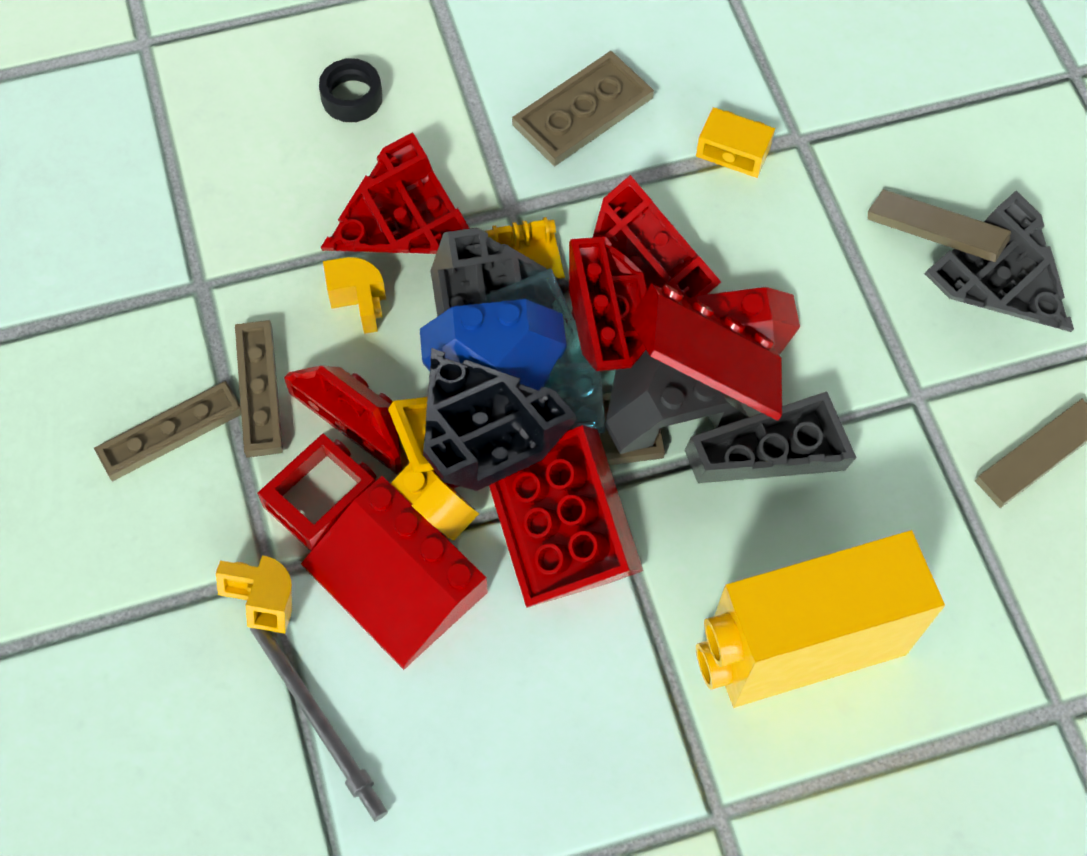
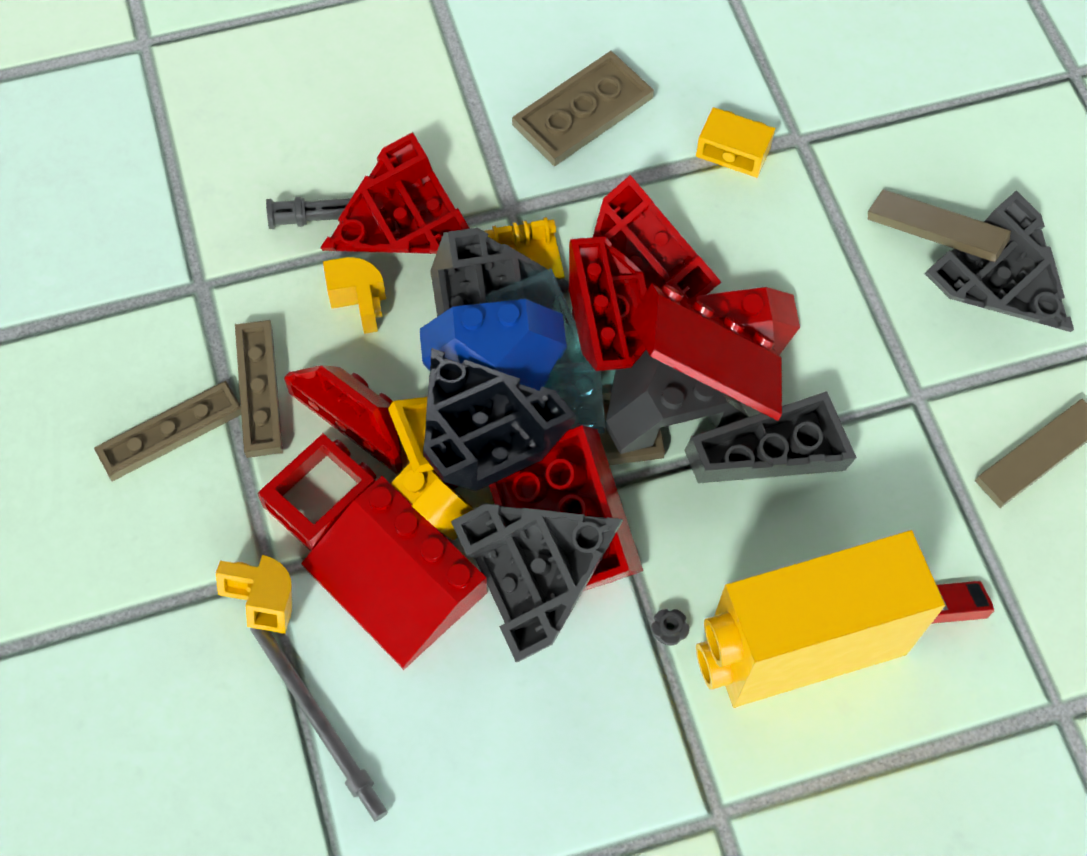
black tyre [319,58,382,122] -> none
none -> dark grey pin [266,197,351,229]
none -> dark grey wedge [451,504,623,663]
none -> dark grey plate [651,609,689,646]
none -> slope [931,581,994,624]

